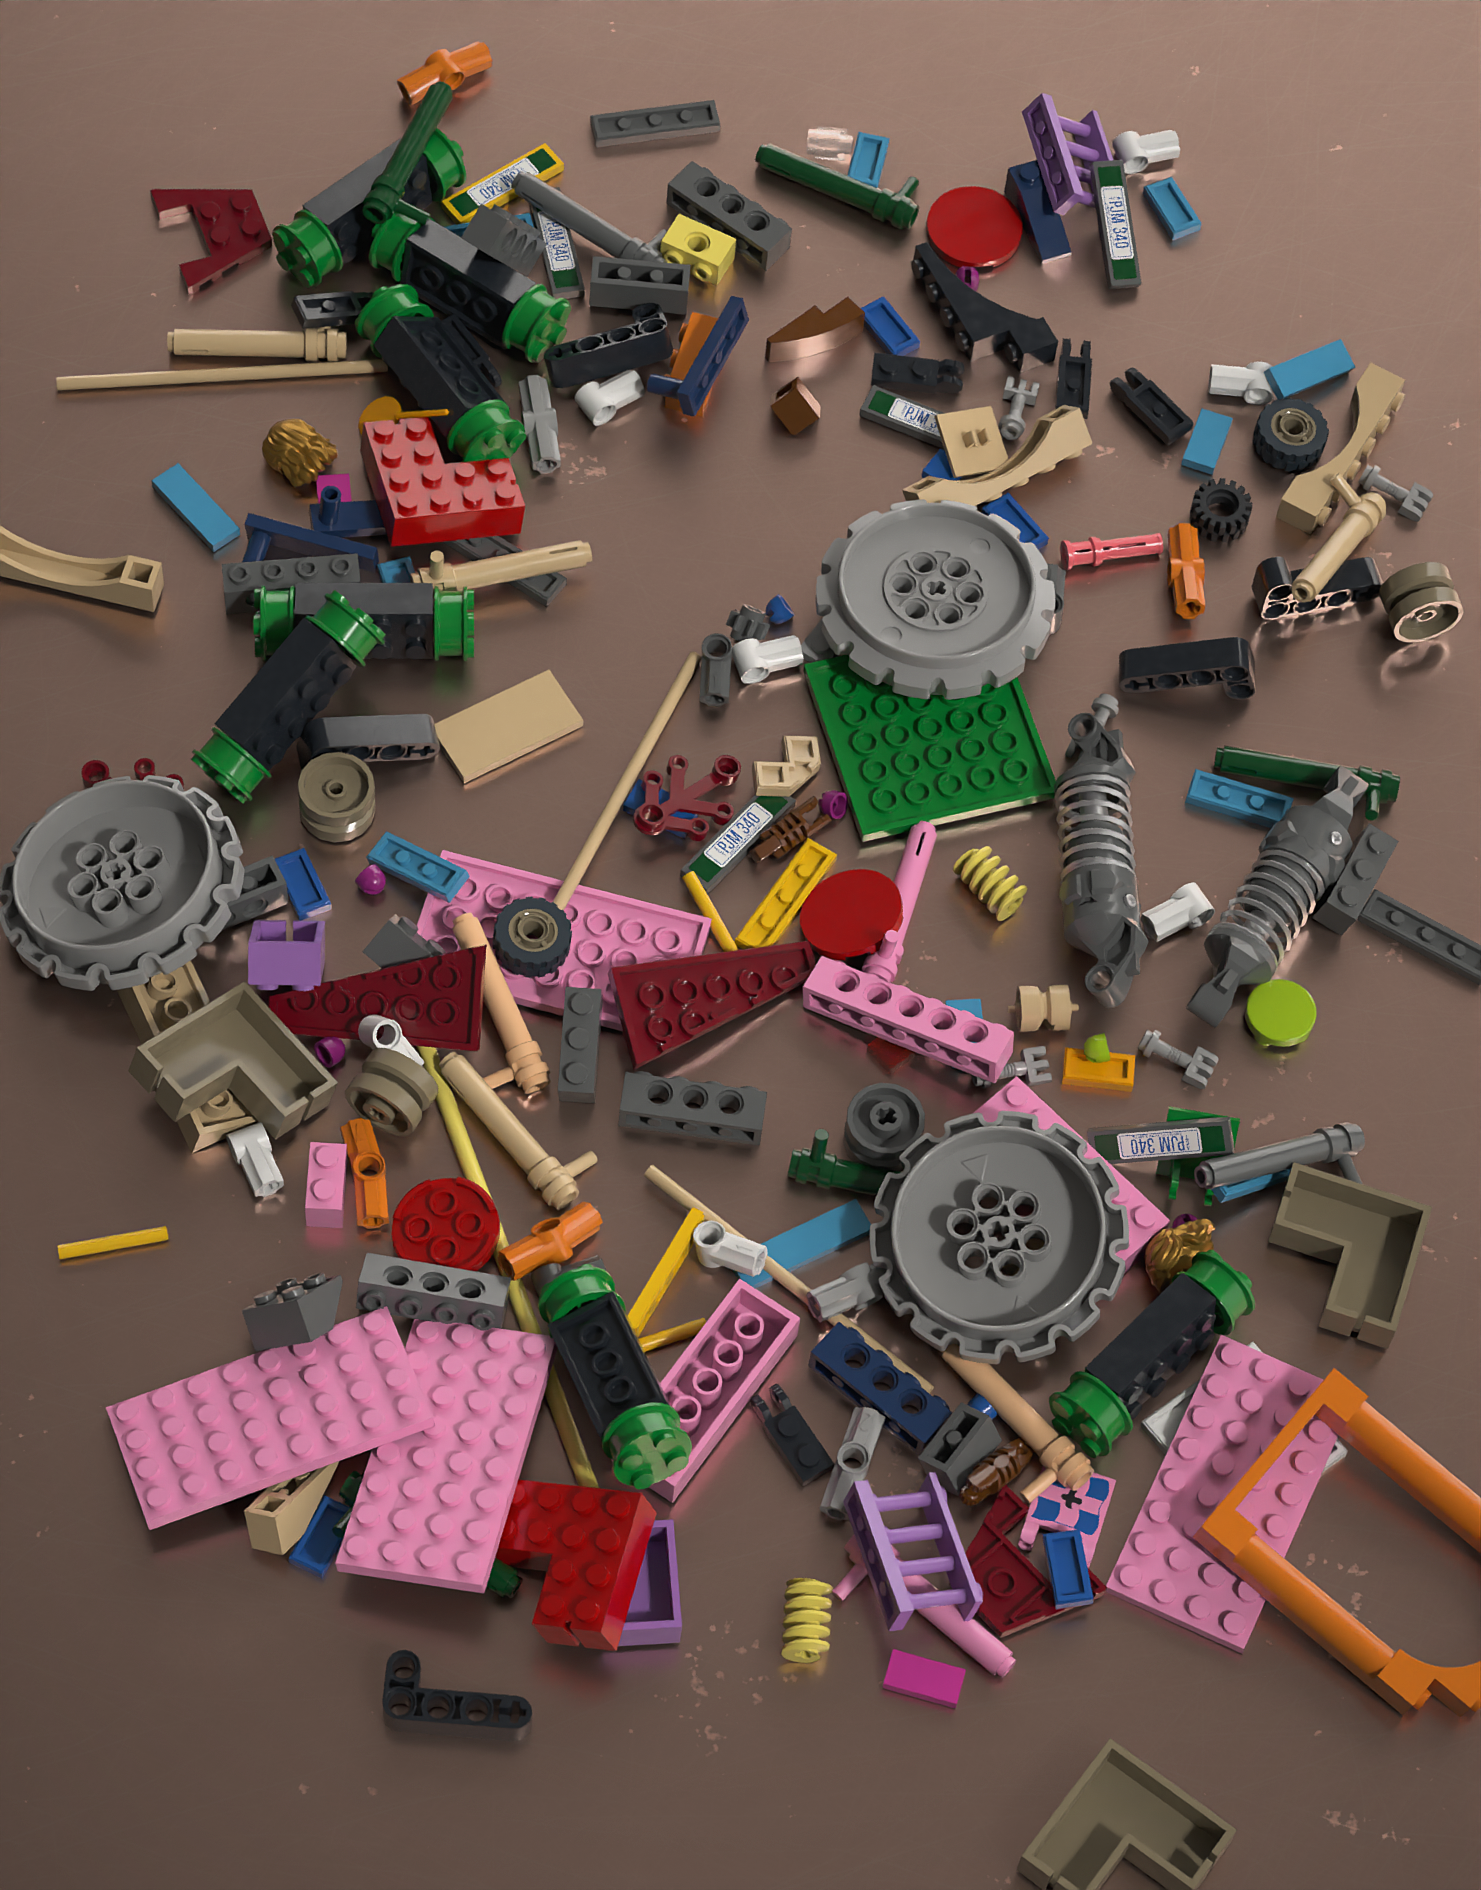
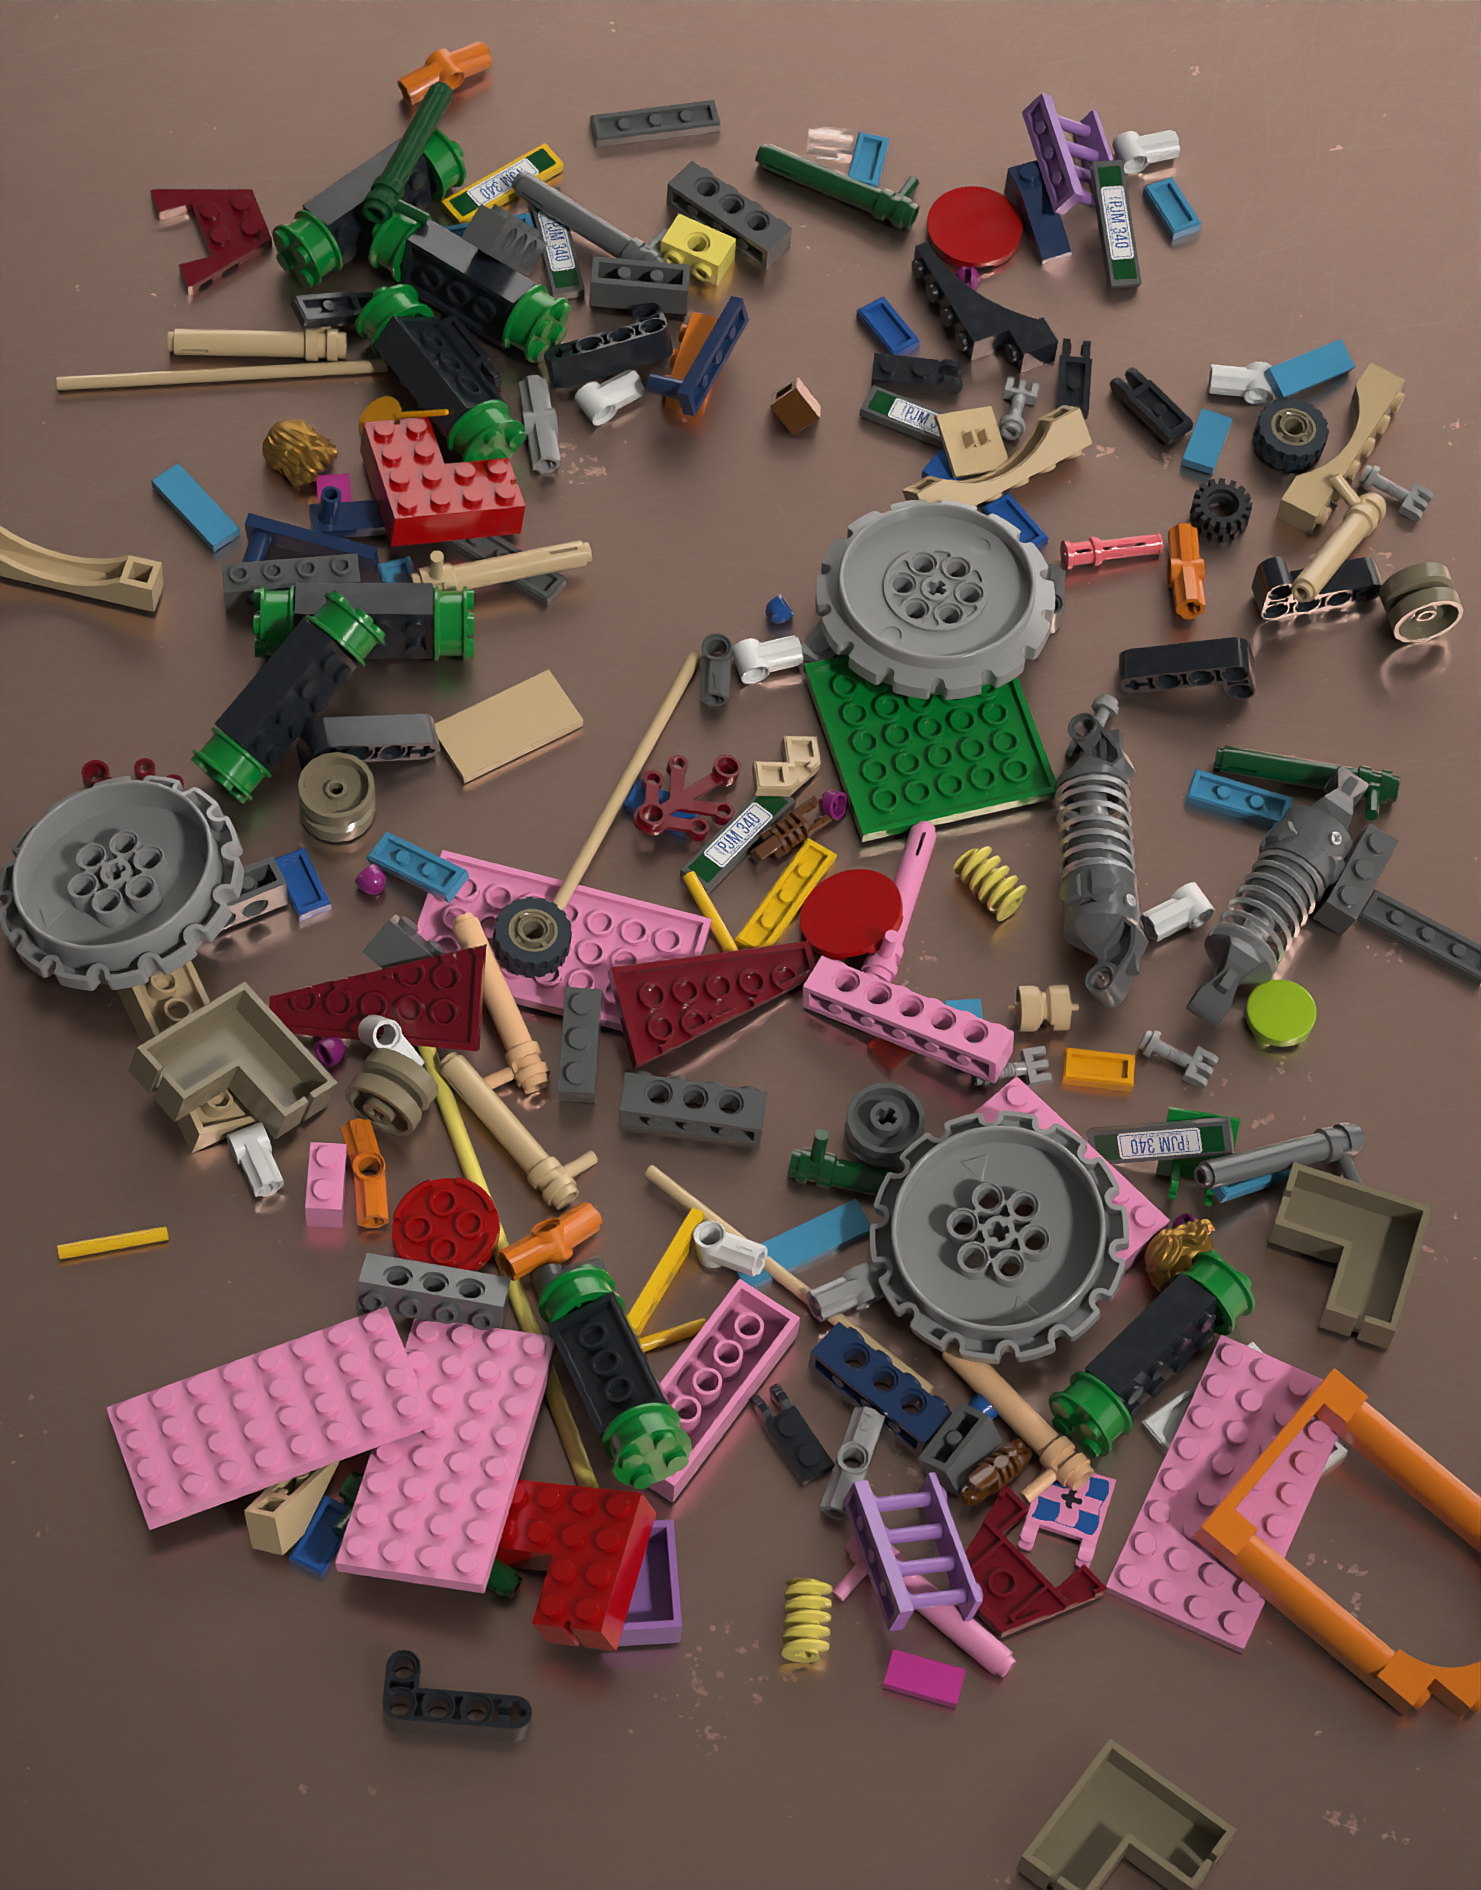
dark grey slope [242,1273,343,1351] -> none
medium lavender piece [248,920,325,991] -> none
dark grey gear [726,604,770,641] -> none
reddish brown slope [765,297,865,362] -> none
blue tile [1042,1529,1094,1609] -> none
lime hinge [1084,1033,1110,1063] -> none

